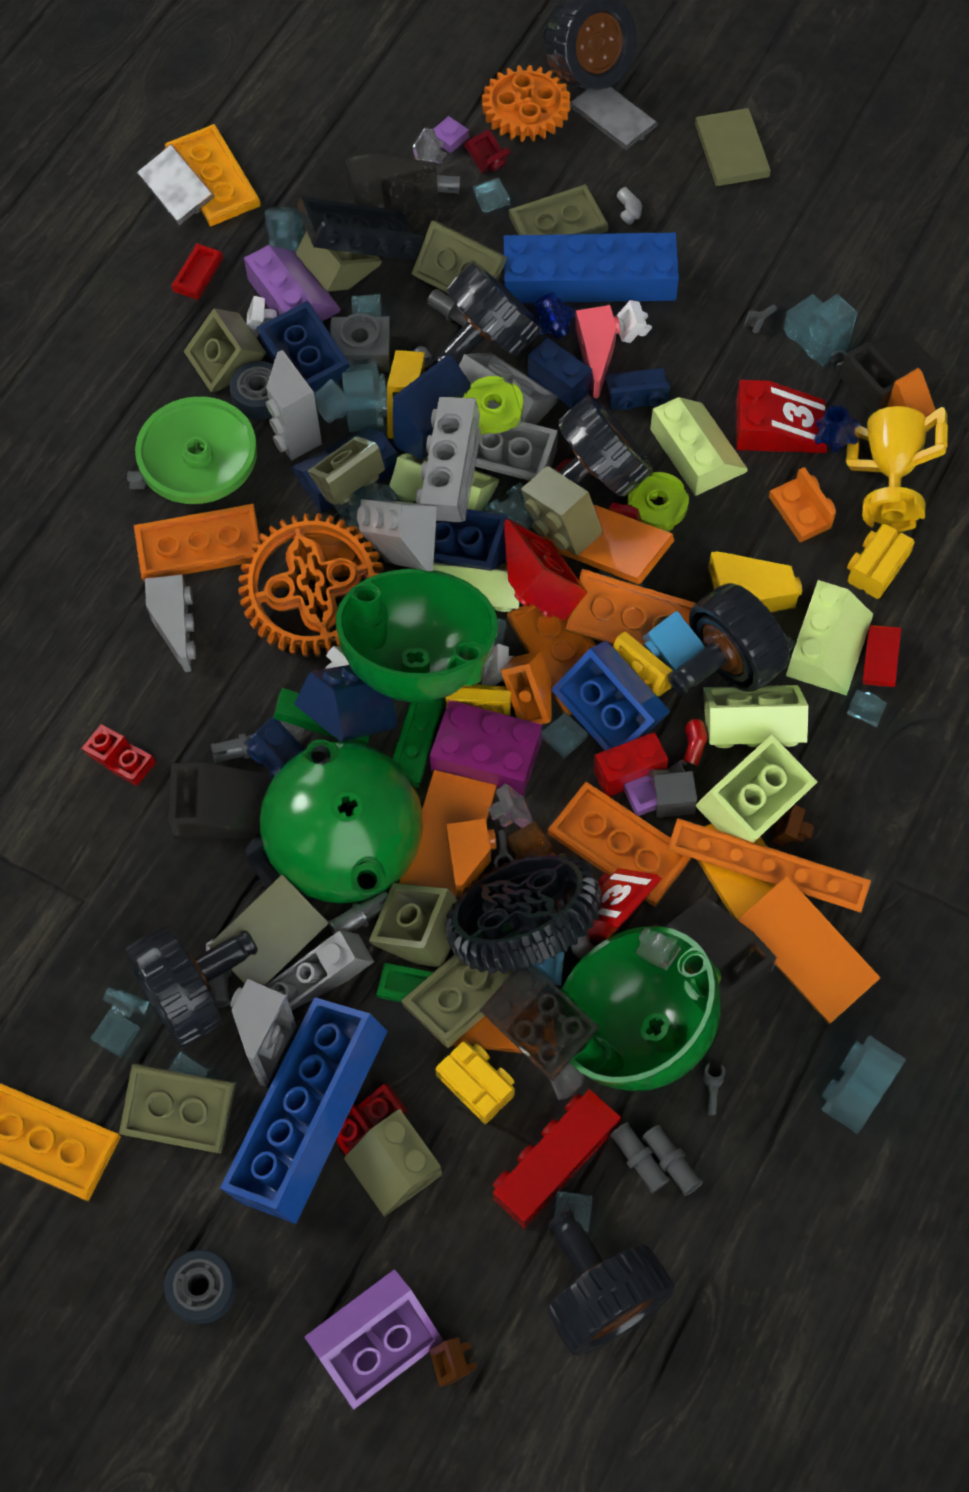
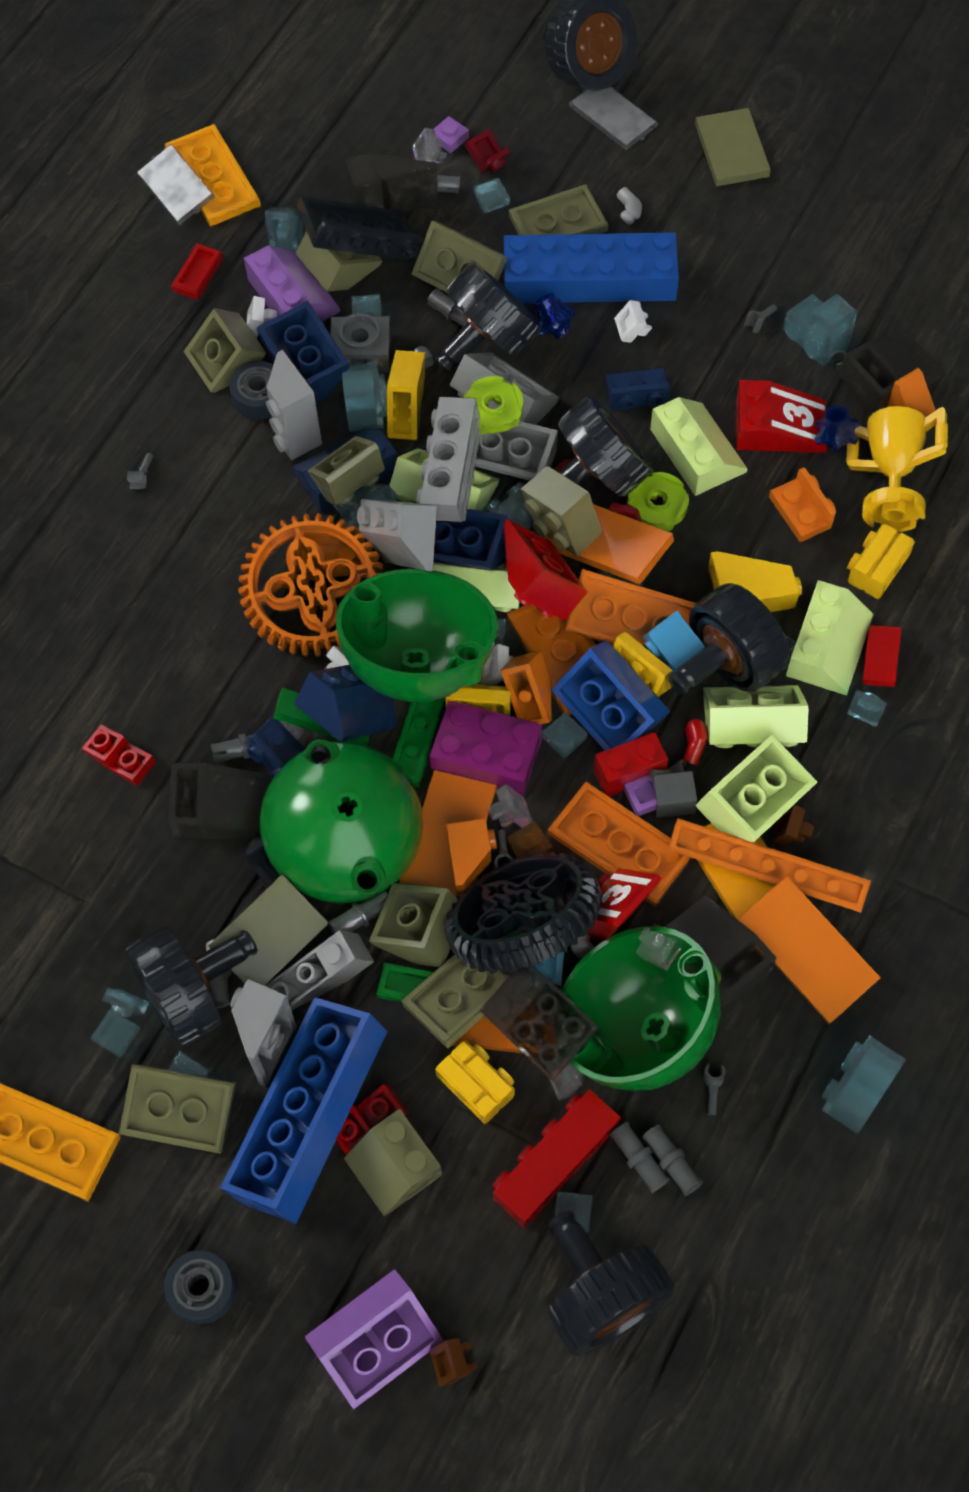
orange tile [134,504,261,582] -> none
bright green dish [135,397,257,504] -> none
light grey slope [145,575,196,672] -> none
clear light blue tile [314,379,352,424] -> none
dark blue slope [393,355,471,460] -> none
orange gear [482,65,570,142] -> none
dark blue brick [528,338,592,408] -> none
coral slope [575,305,620,398] -> none

